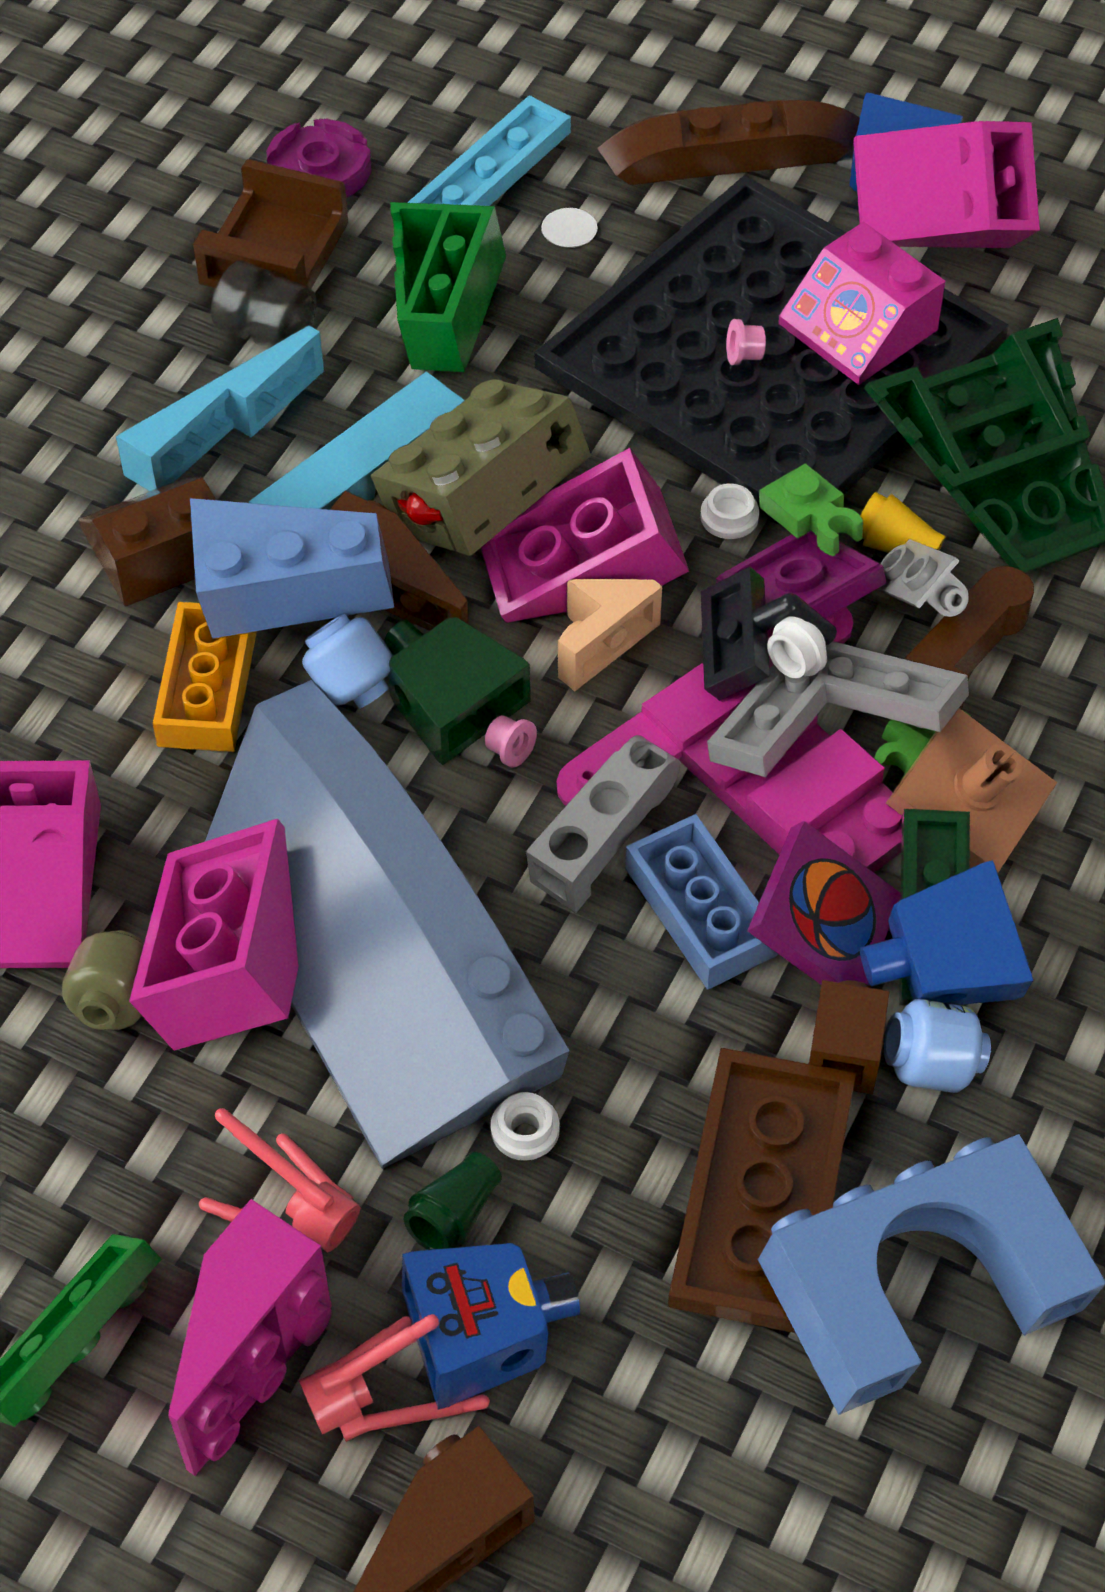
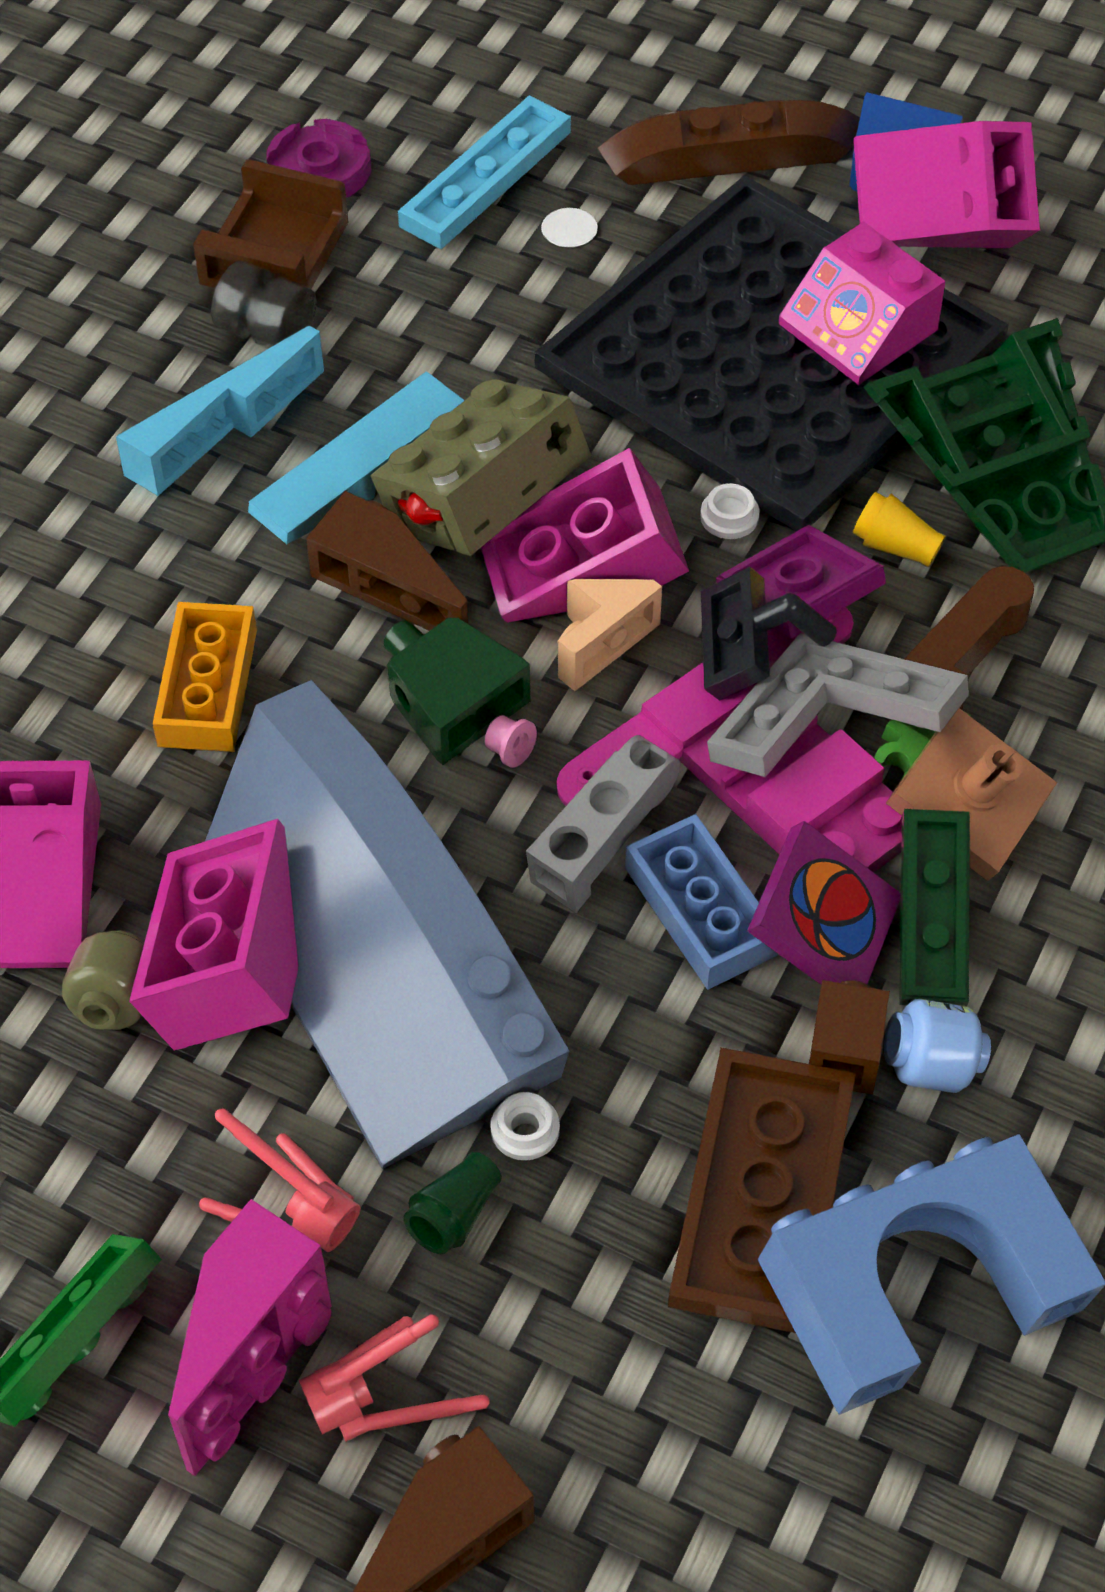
reddish brown slope [78,477,216,607] -> none
medium blue wedge [190,498,394,639] -> none
light blue head [302,613,393,709] -> none
green wedge [390,202,506,372] -> none
blue torso [402,1243,580,1410] -> none
bright pink piece [726,319,766,365] -> none
bright green plate [759,463,863,556] -> none
white plate [767,617,827,679] -> none
blue torso [860,860,1033,1005] -> none
light grey hinge [877,539,969,617] -> none

